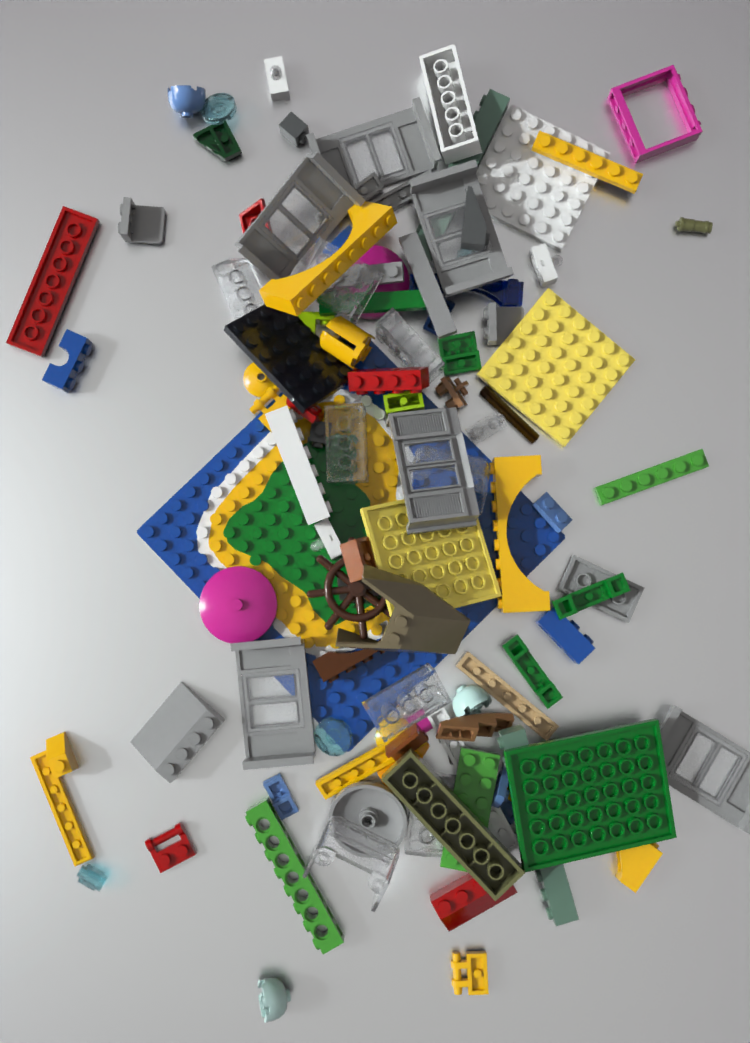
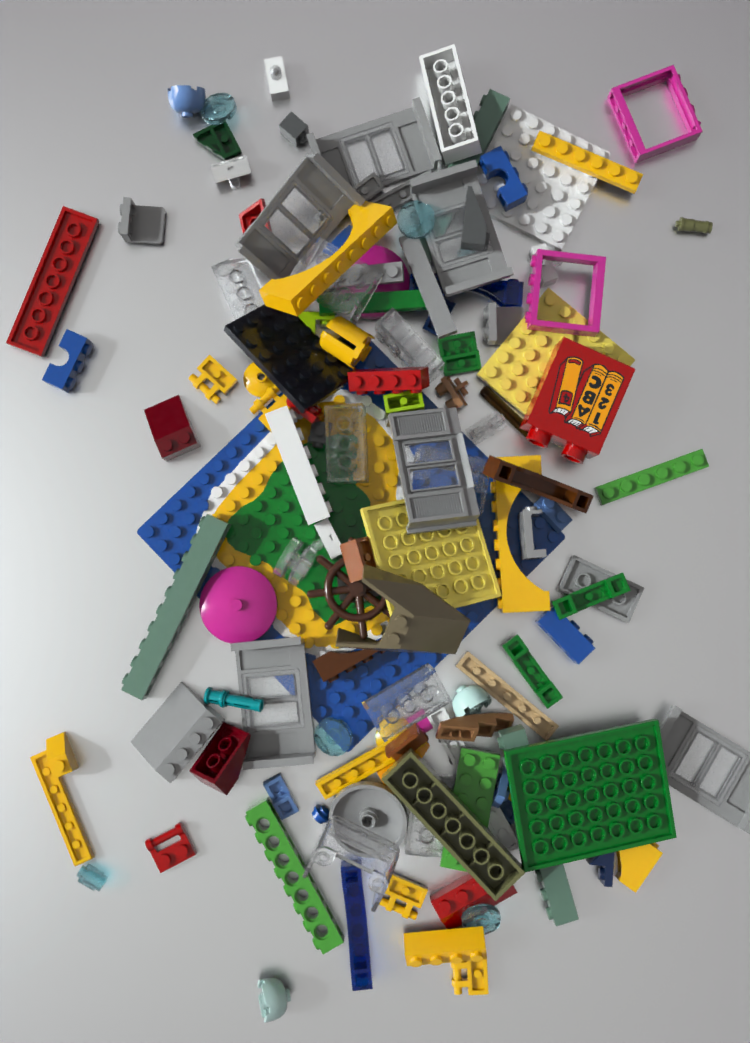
none -> sand green brick [121,514,231,700]
none -> dark red slope [144,395,201,461]
none -> yellow plate [189,355,238,404]
none -> dark red slope [189,722,251,795]
none -> teal pin [204,687,264,712]
none -> white piece [210,155,251,190]
none -> clear wheel [273,537,318,587]
none -> blue plate [312,805,329,824]
none -> clear blue arch [341,859,373,991]
none -> yellow plate [379,872,428,920]
none -> clear light blue tile [397,200,435,239]
none -> yellow brick [404,926,487,967]
none -> clear light blue tile [461,904,501,935]
none -> blue arch [479,146,528,212]
none -> reddish brown arch [482,455,594,513]
none -> light grey panel [517,506,547,560]
none -> brick [520,337,635,464]
none -> dark pink window [525,249,606,337]
none -> dark blue slope [586,852,614,887]

